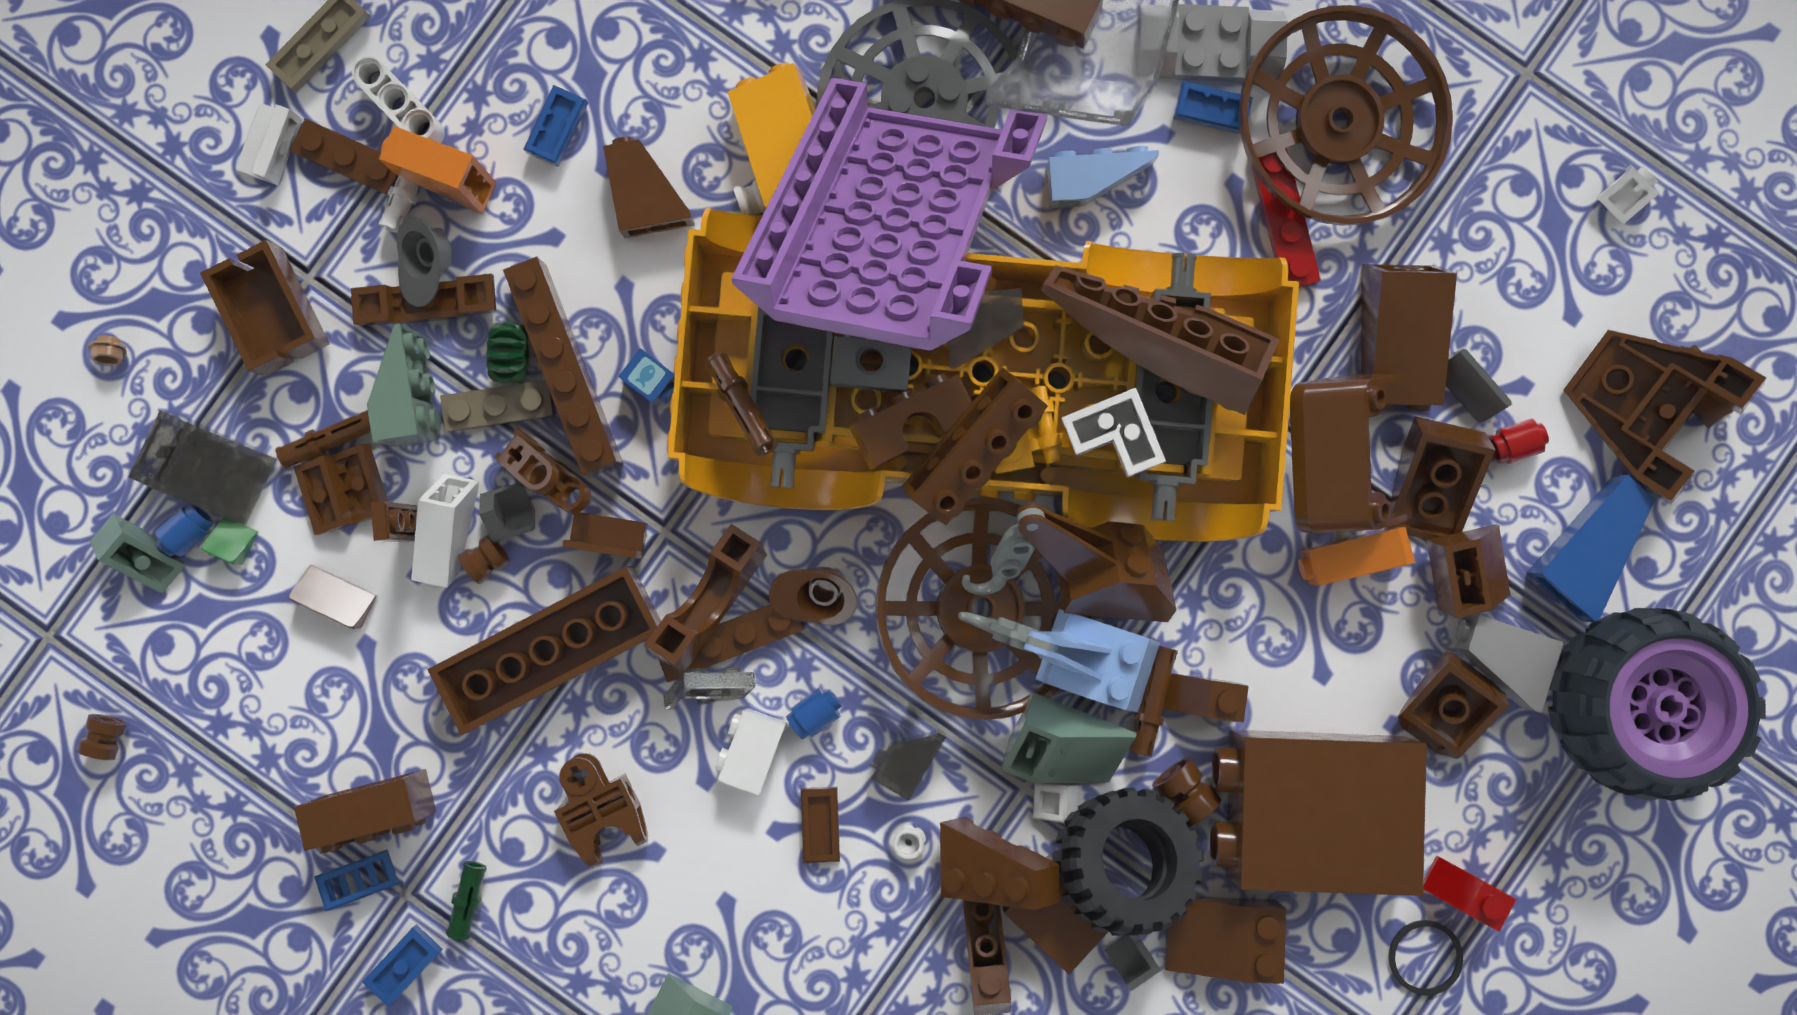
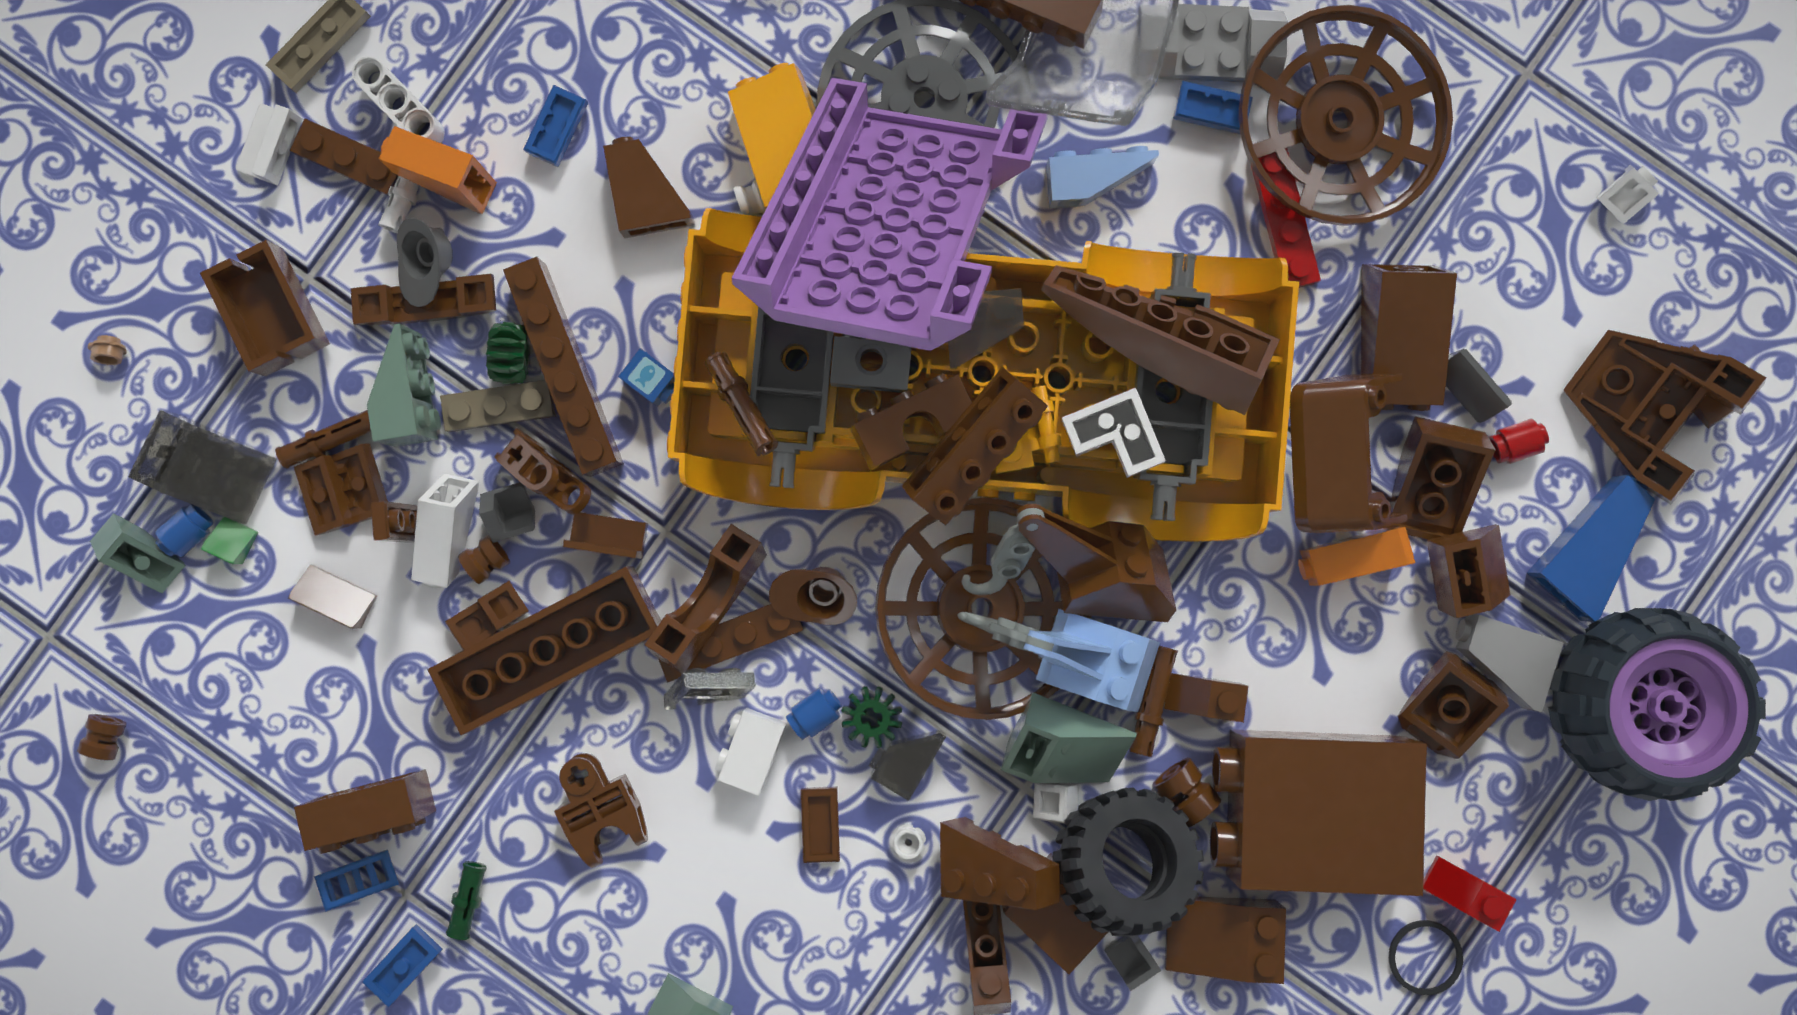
none -> reddish brown slope [445,581,529,650]
none -> dark green gear [841,686,902,748]

